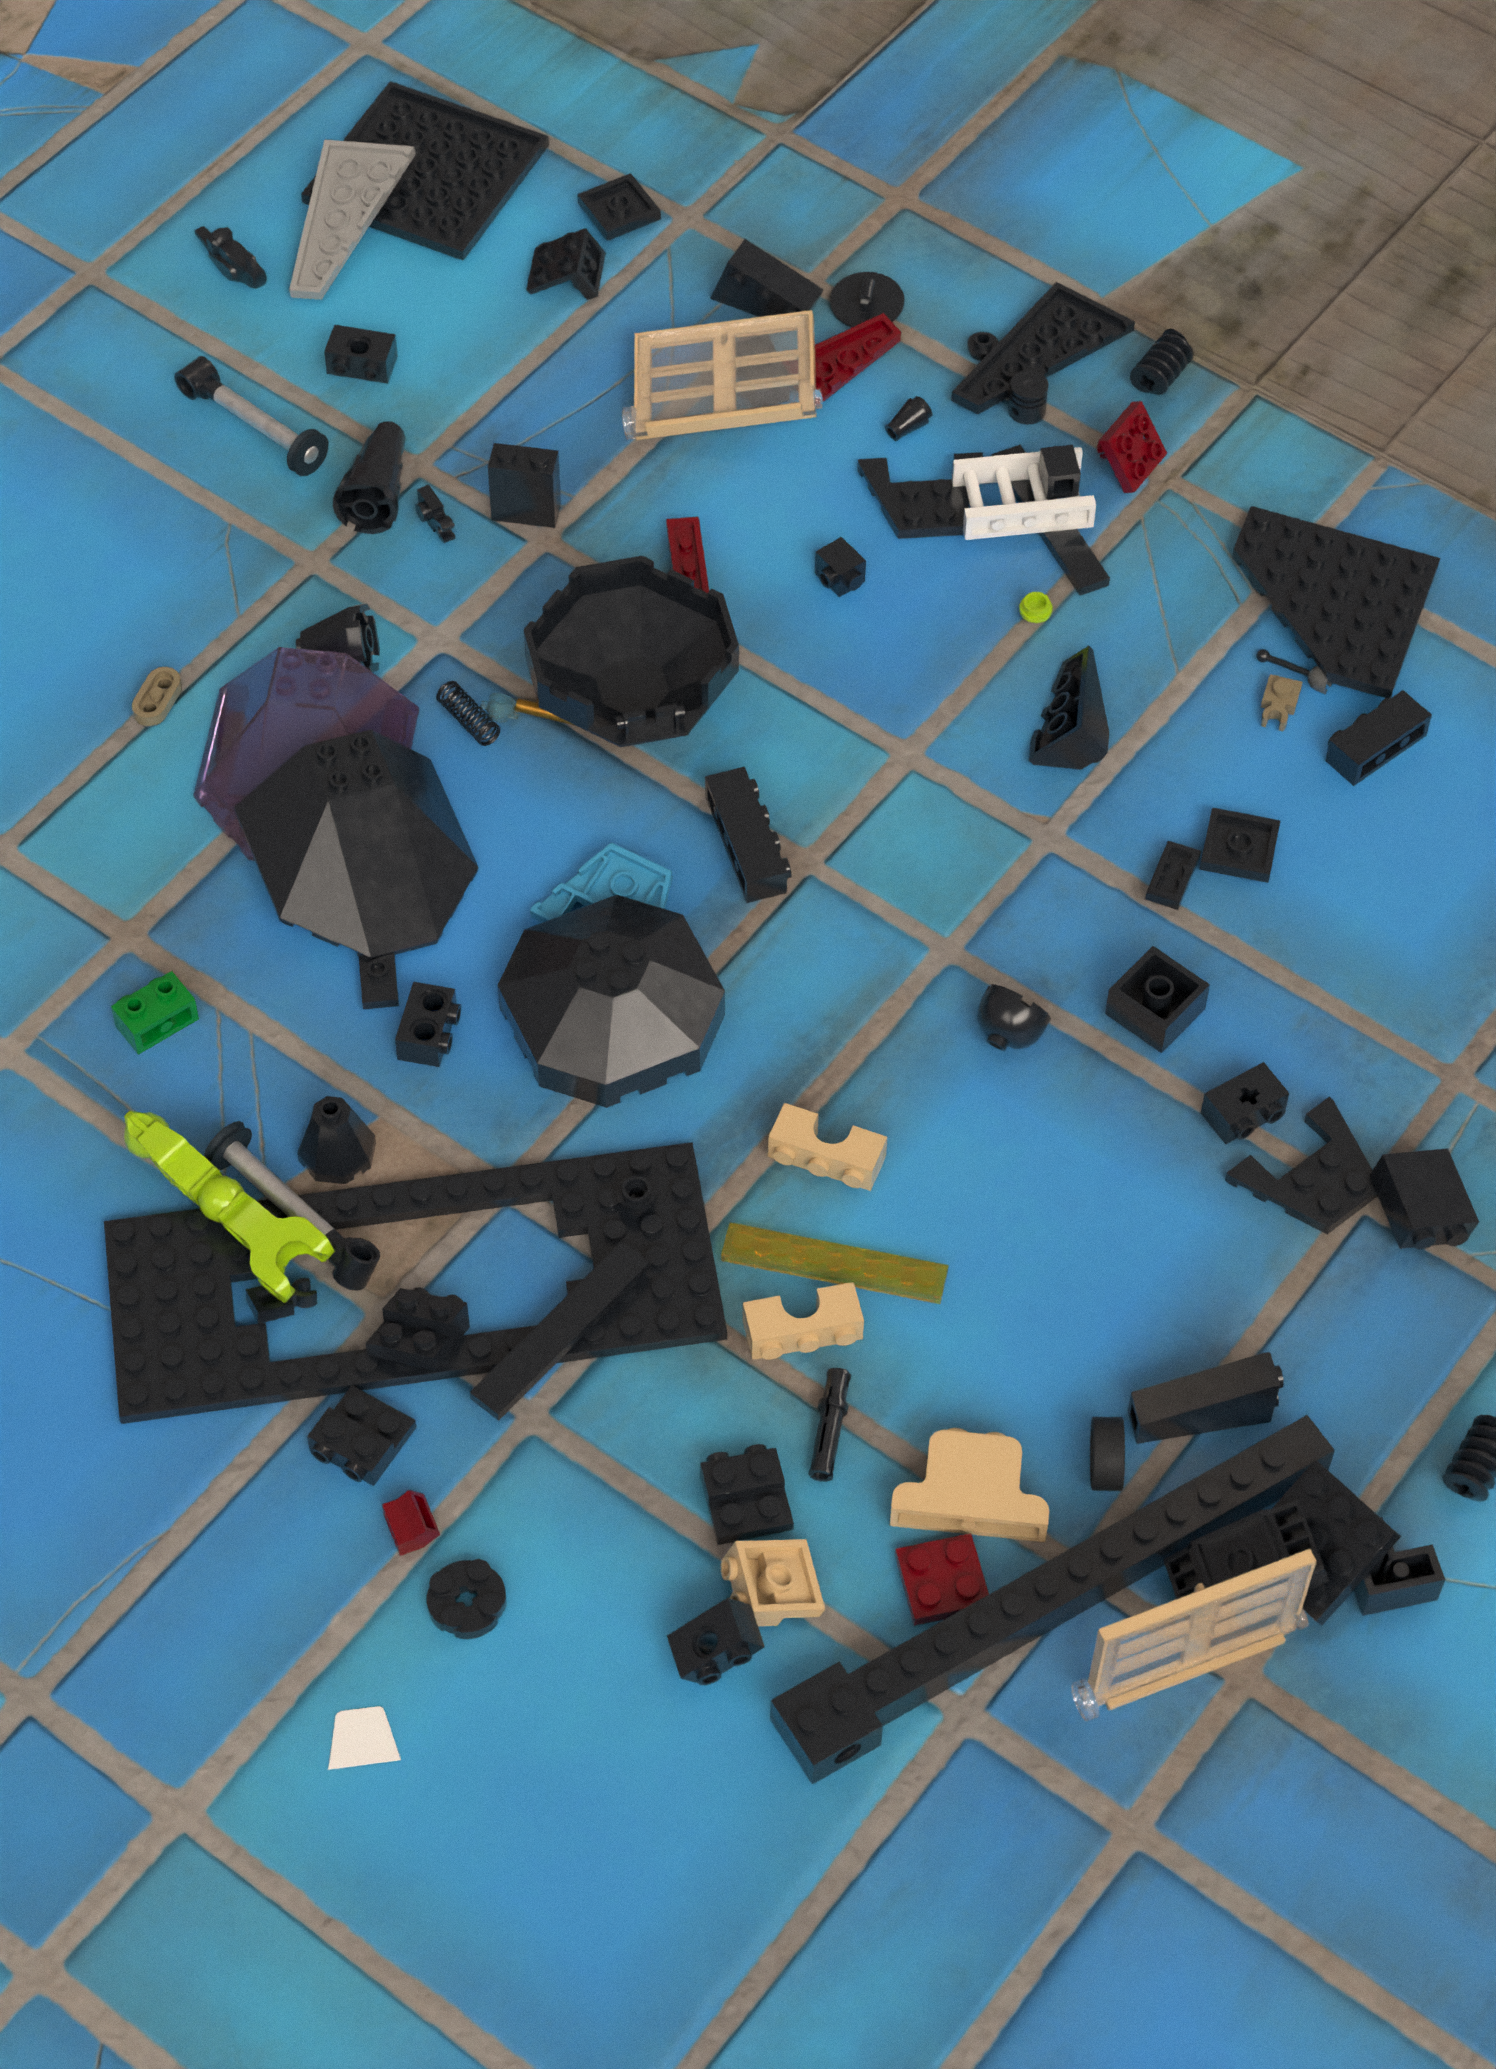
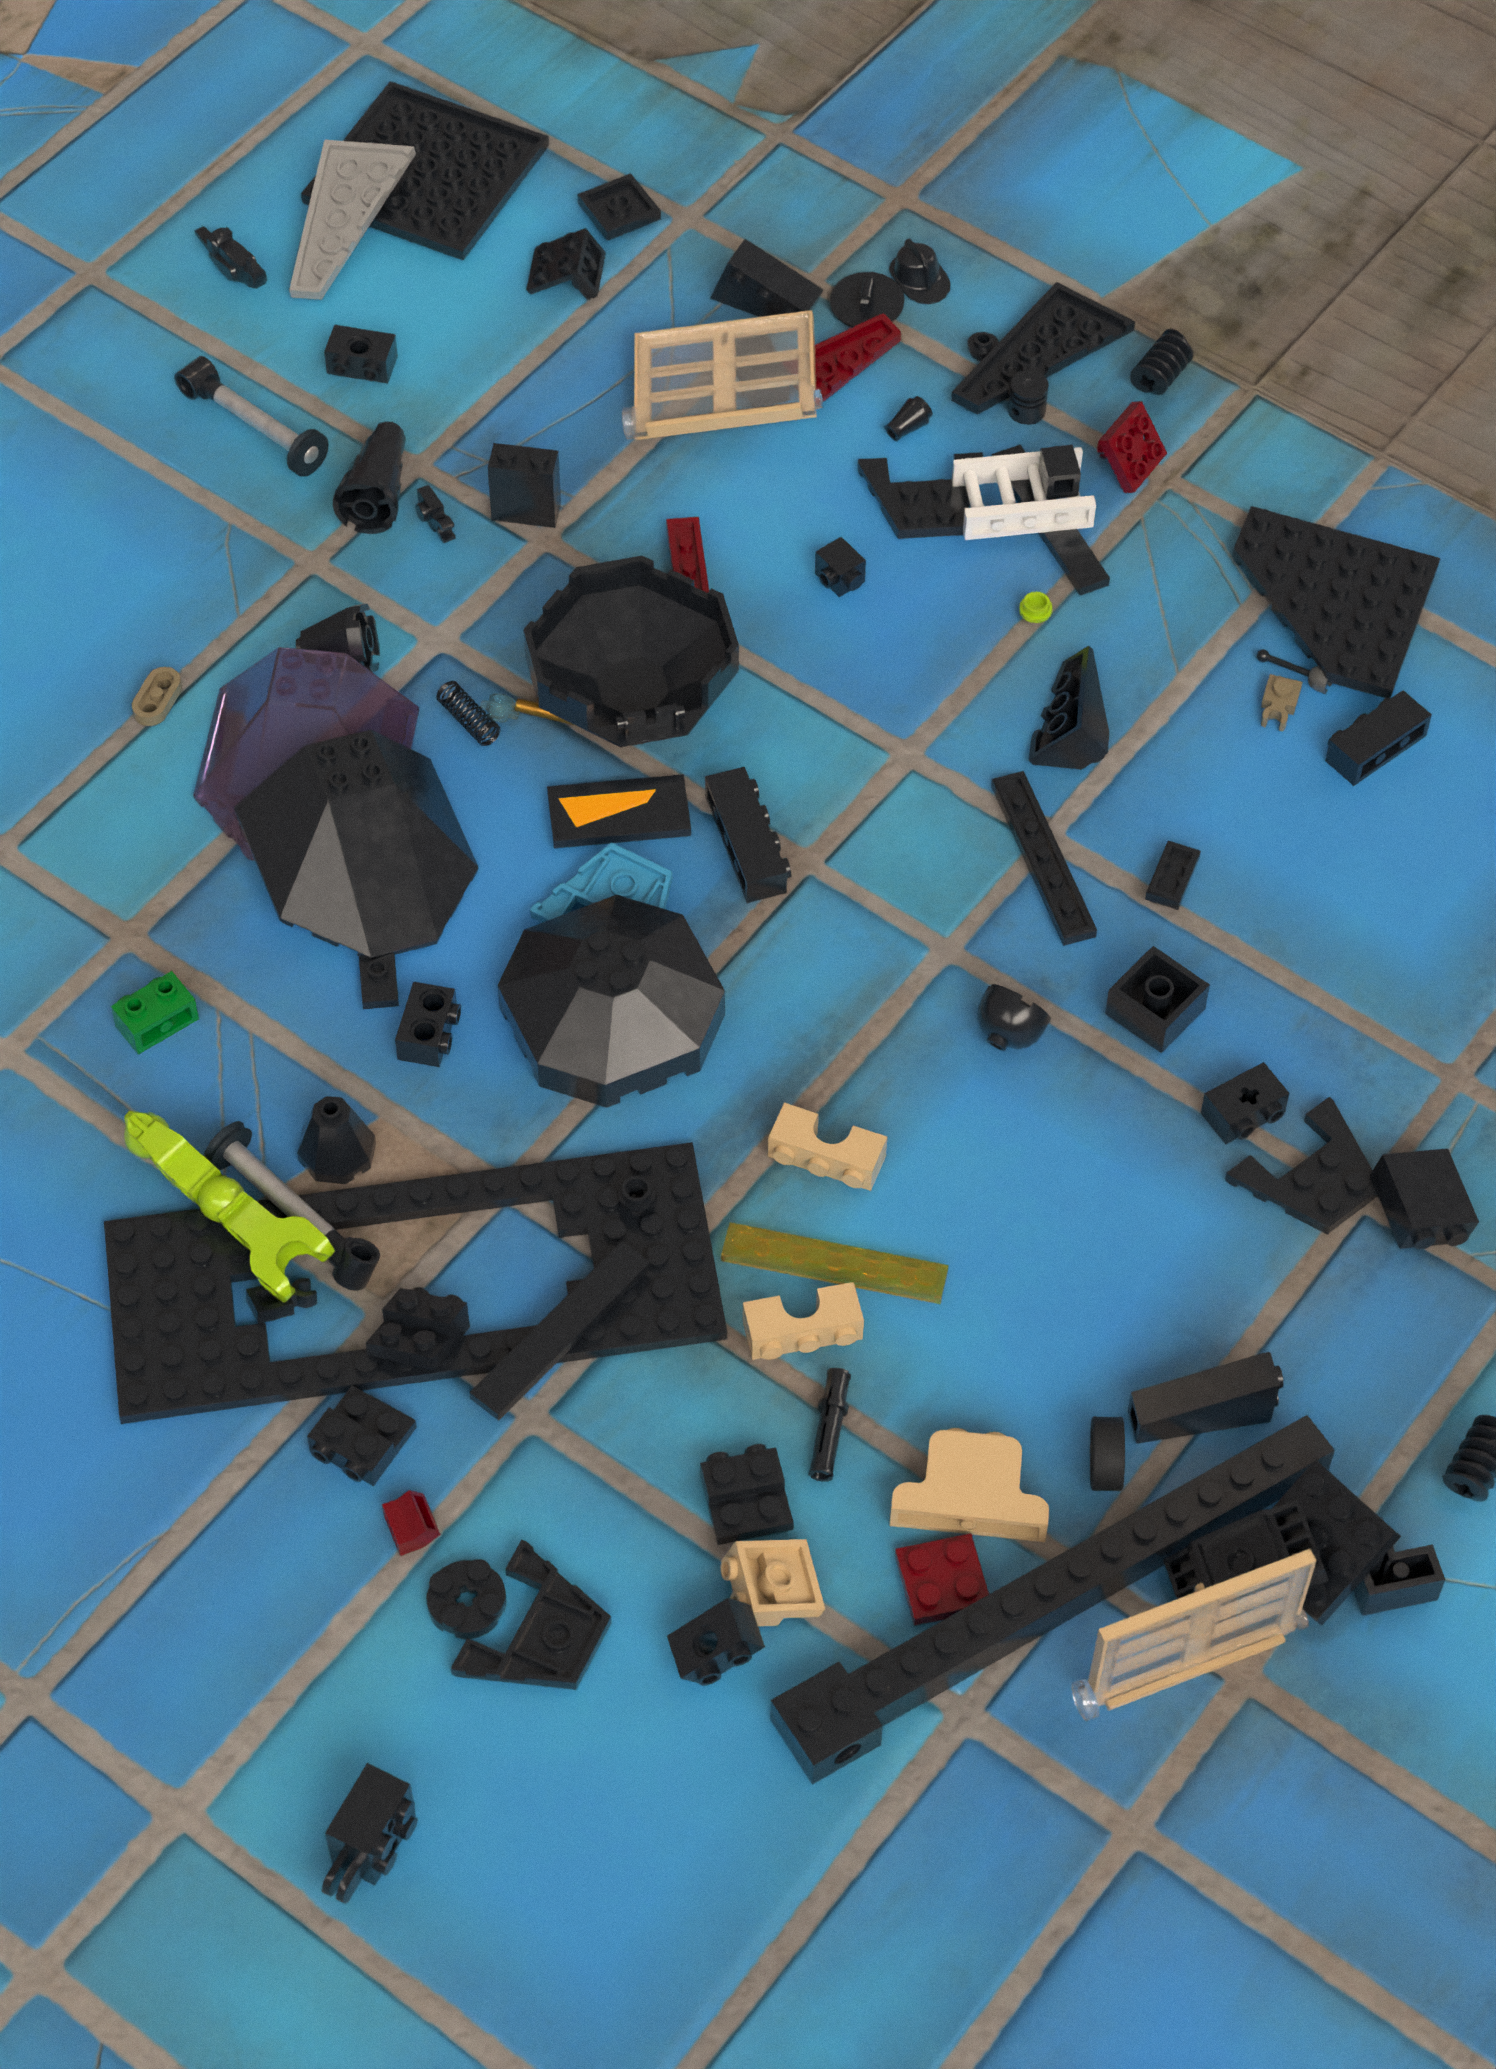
white sticker [328,1706,401,1770] -> none
black plate [1199,808,1281,883] -> none
none -> black brick [322,1763,418,1904]
none -> black wing [451,1540,612,1690]
none -> black tile [547,774,691,848]
none -> black piece [889,239,950,304]
none -> black tile [991,771,1097,946]

